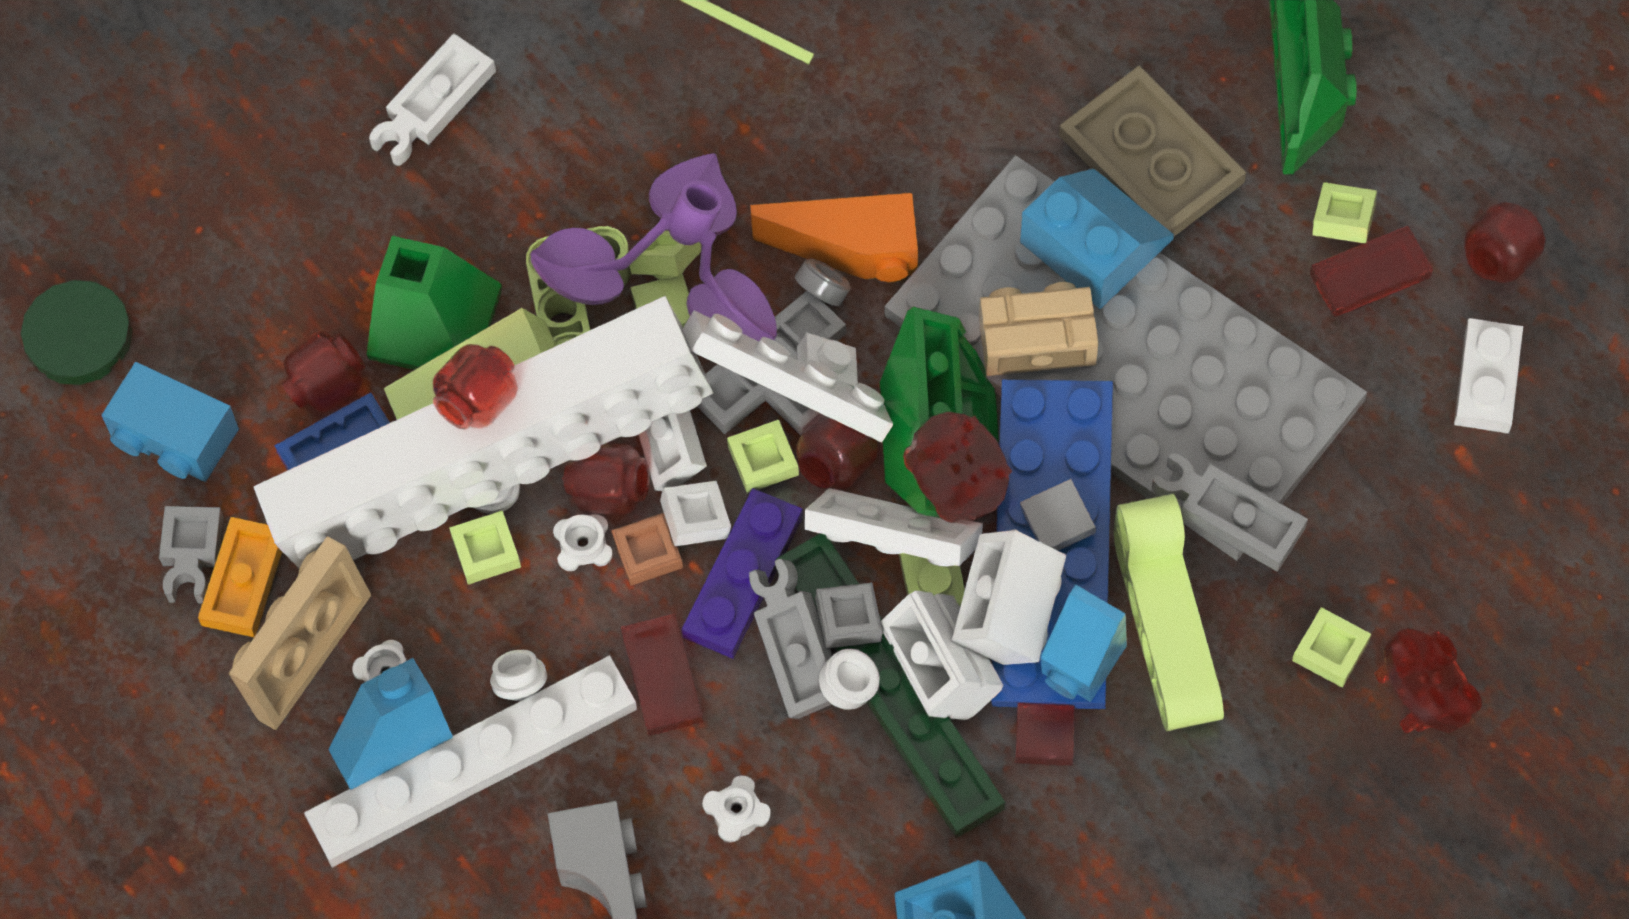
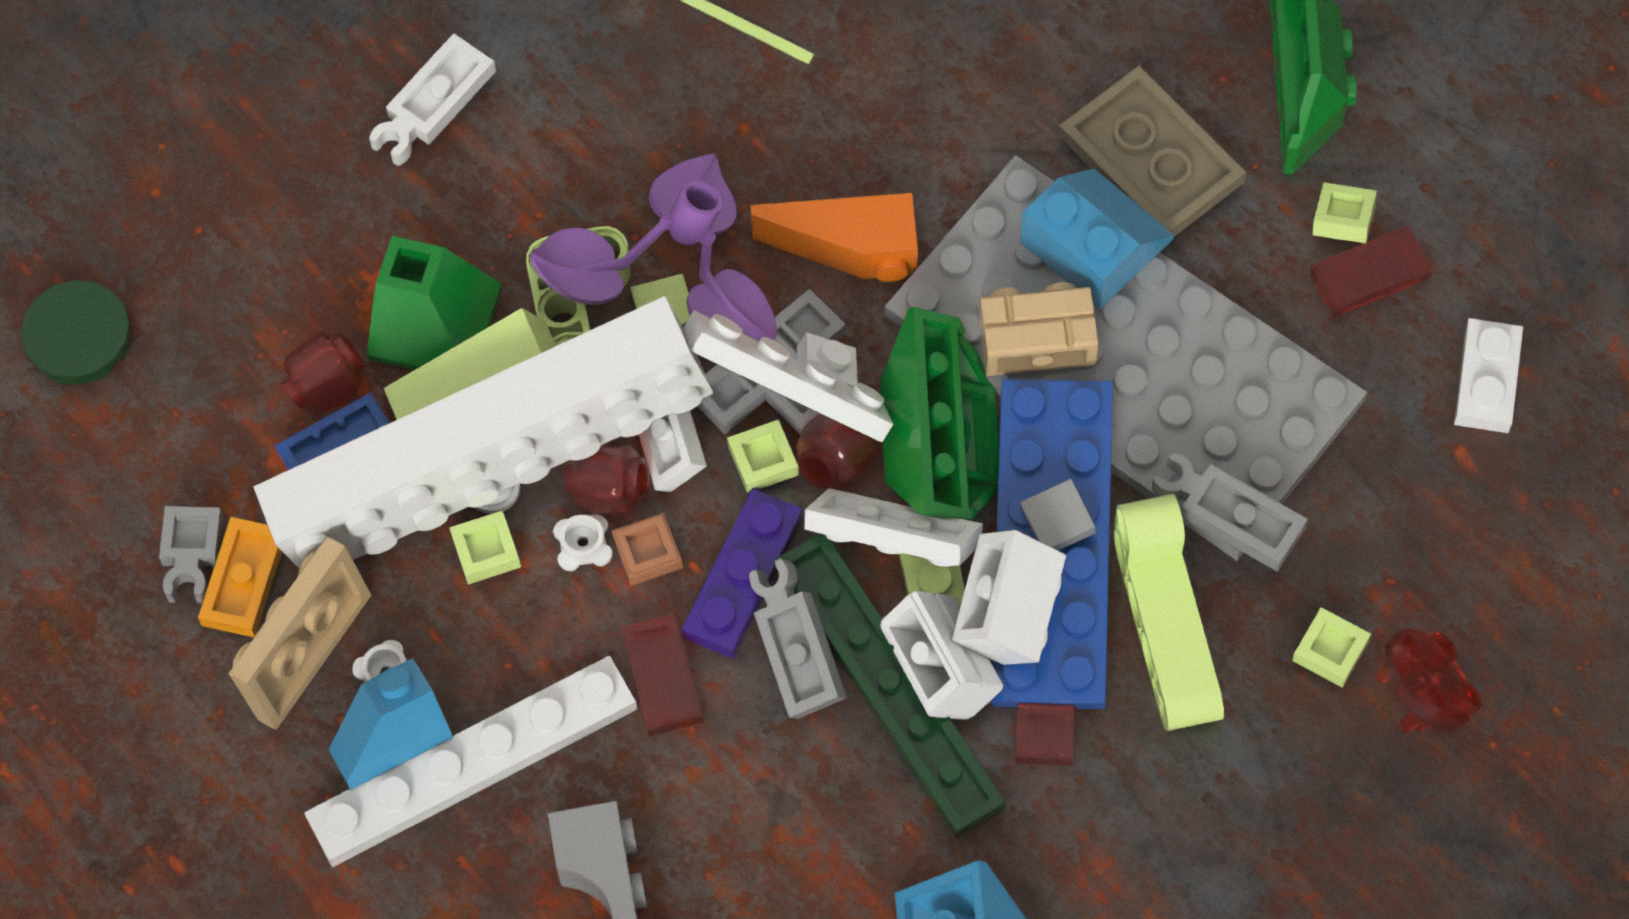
dark azure brick [101,362,239,482] -> none
clear red head [433,344,518,430] -> none
white plate [490,649,547,701] -> none
yellowish green plate [629,231,701,280] -> none
white plate [660,481,731,546] -> none
white plate [703,776,770,842] -> none
light grey tile [795,258,851,306] -> none
light grey tile [815,583,883,649] -> none
white tile [819,649,879,710] -> none
clear red plate [903,412,1013,523] -> none
dark azure slope [1040,585,1127,702] -> none
clear red head [1463,202,1546,283] -> none

